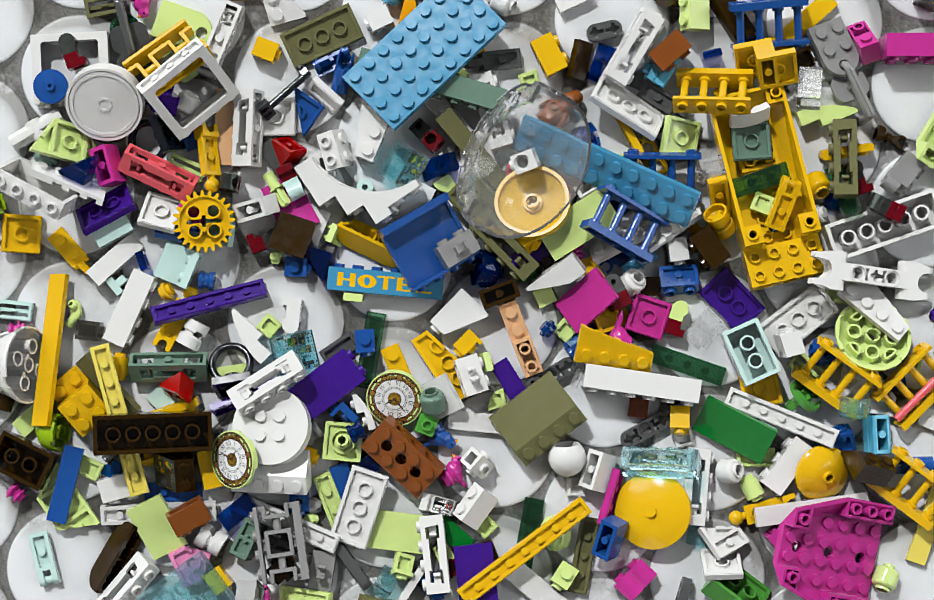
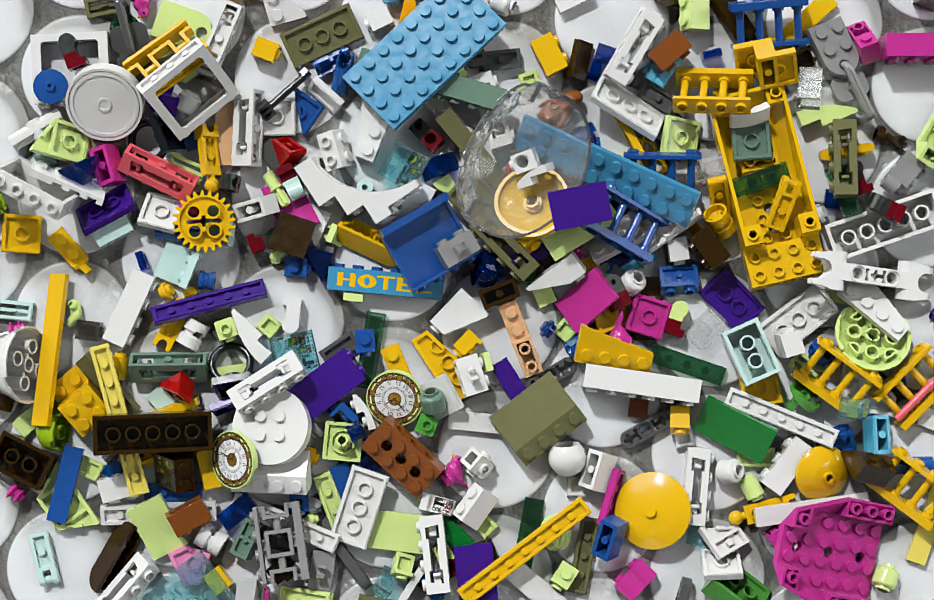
white slope [86,233,144,287] -> none
light aqua tile [105,275,129,296] -> none
blue animal [423,422,458,449] -> none
yellowish green tile [488,388,506,411] -> none
dark grey beam [586,20,622,42] -> none
clear light blue brick [619,446,702,480] -> none
yellowish green tile [749,191,774,217] -> none
yellow head [807,171,829,199] -> none
none -> yellowish green bracket [214,317,239,343]
none -> white slope [517,162,555,189]
none -> dark purple tile [547,181,613,231]

